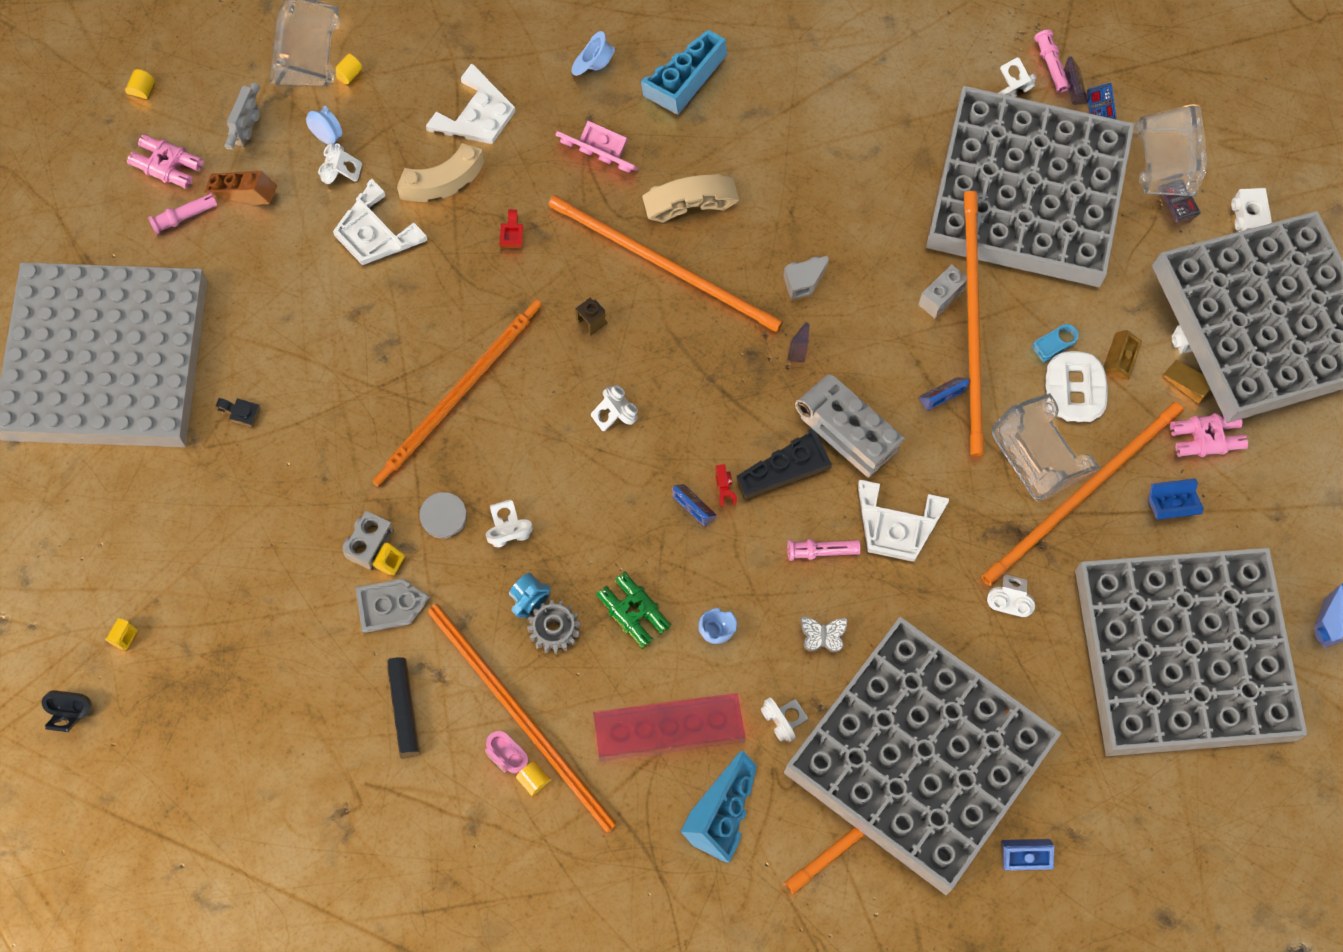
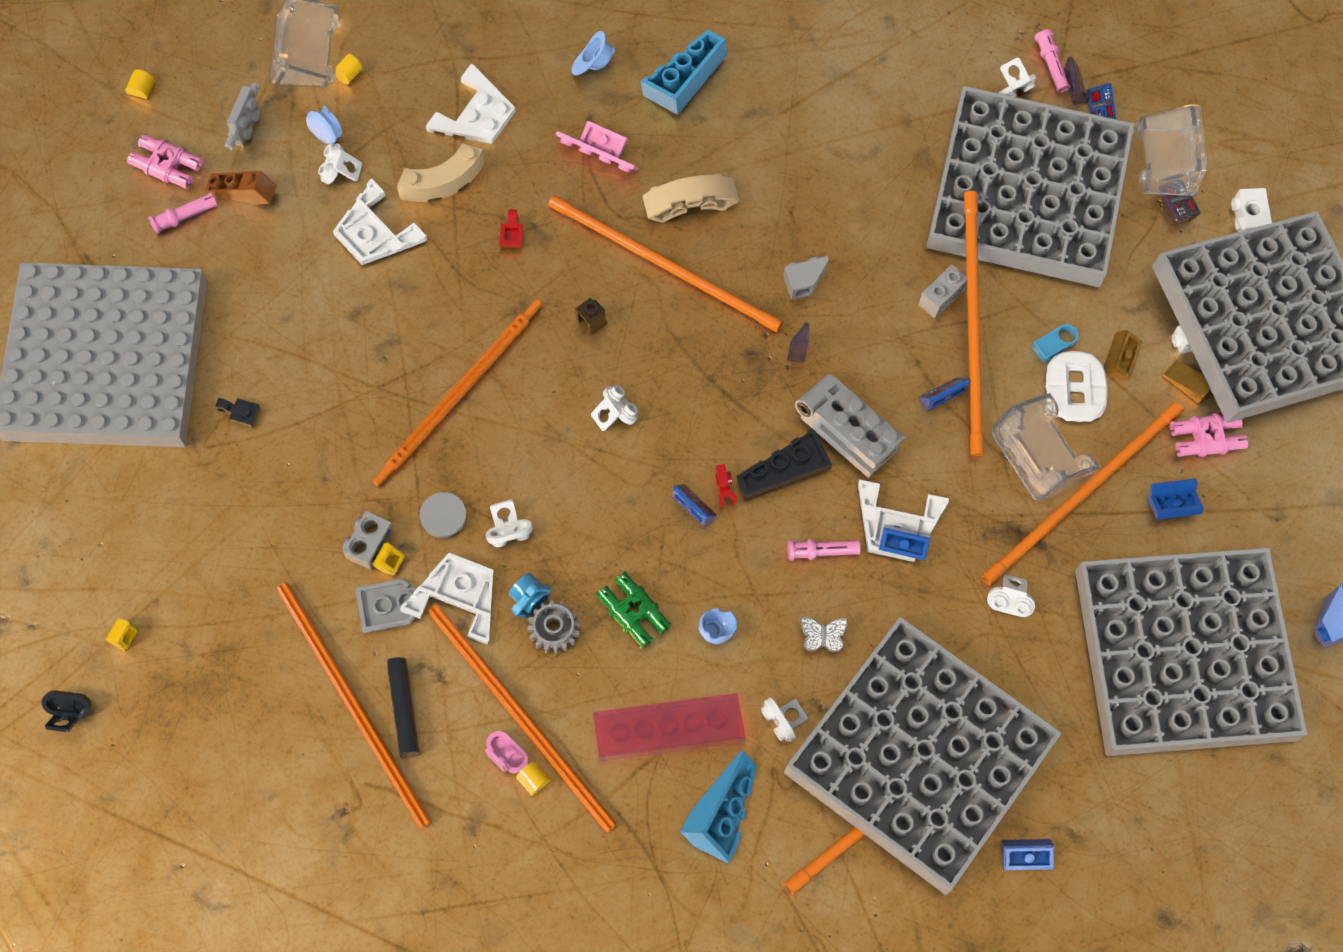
none -> orange axle [277,583,431,829]
none -> white wing [400,553,493,645]
none -> blue slope [879,524,931,561]

